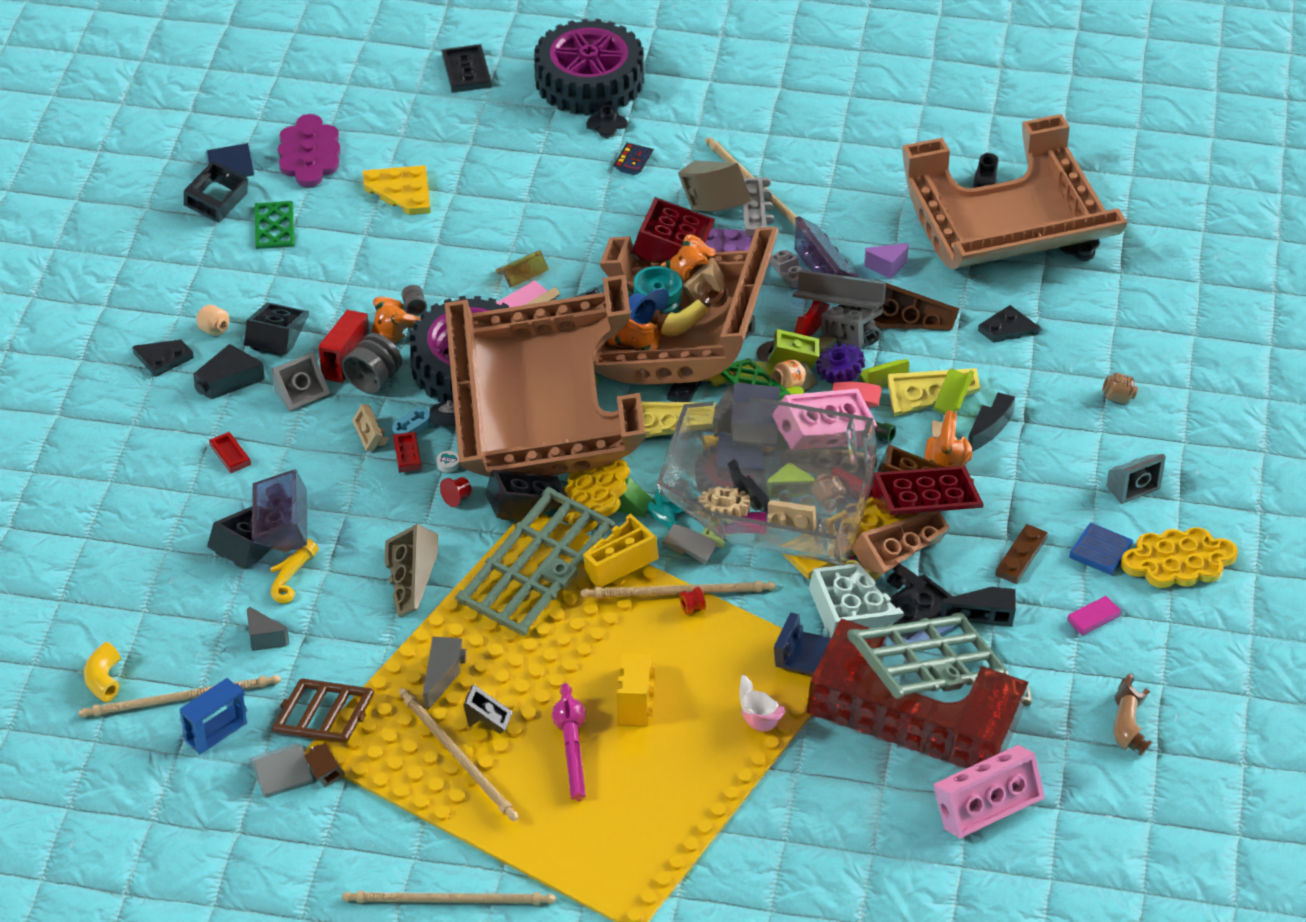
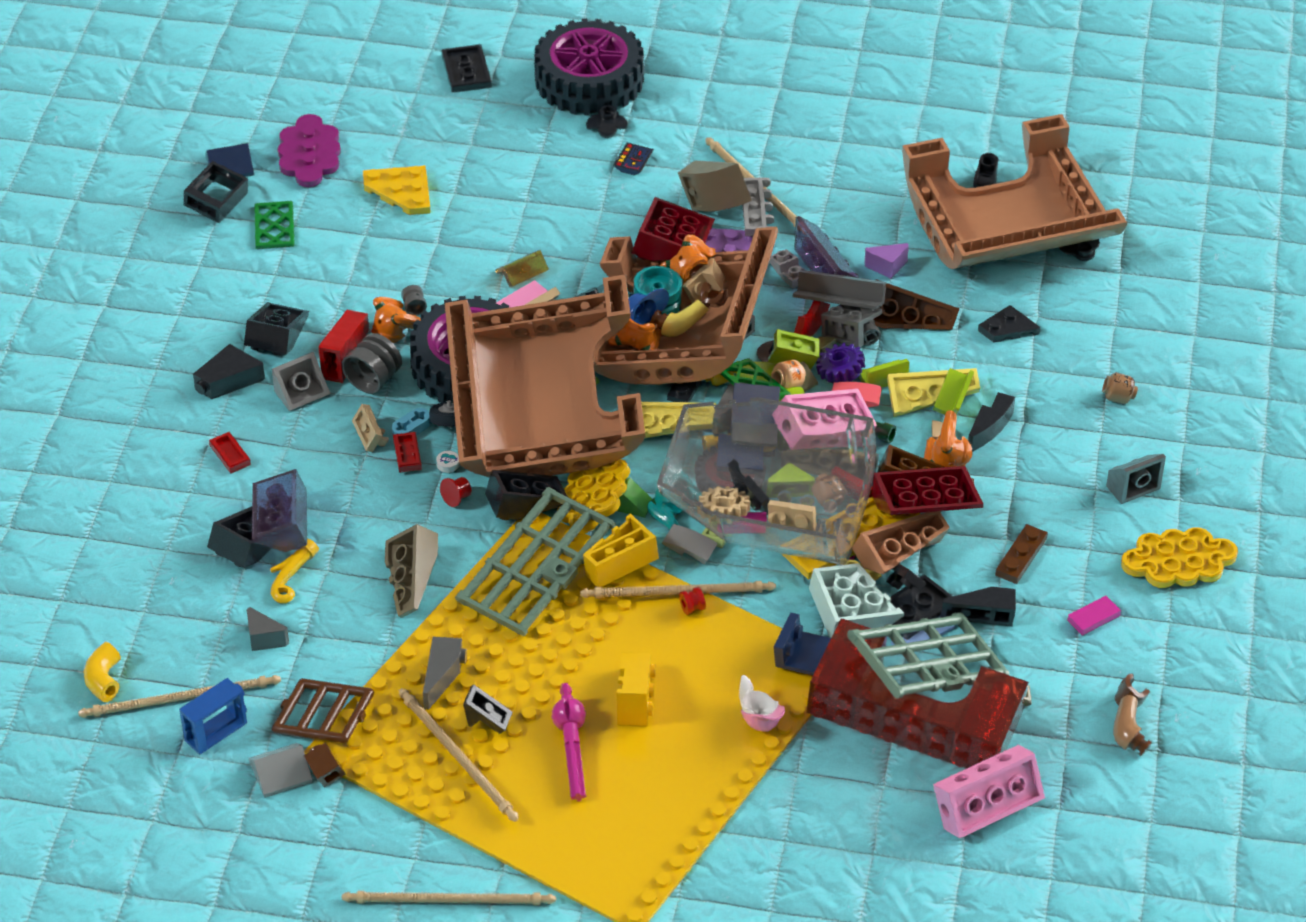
black wing [132,339,194,377] -> none
light nougat head [196,305,229,336] -> none
blue tile [1069,522,1133,575] -> none

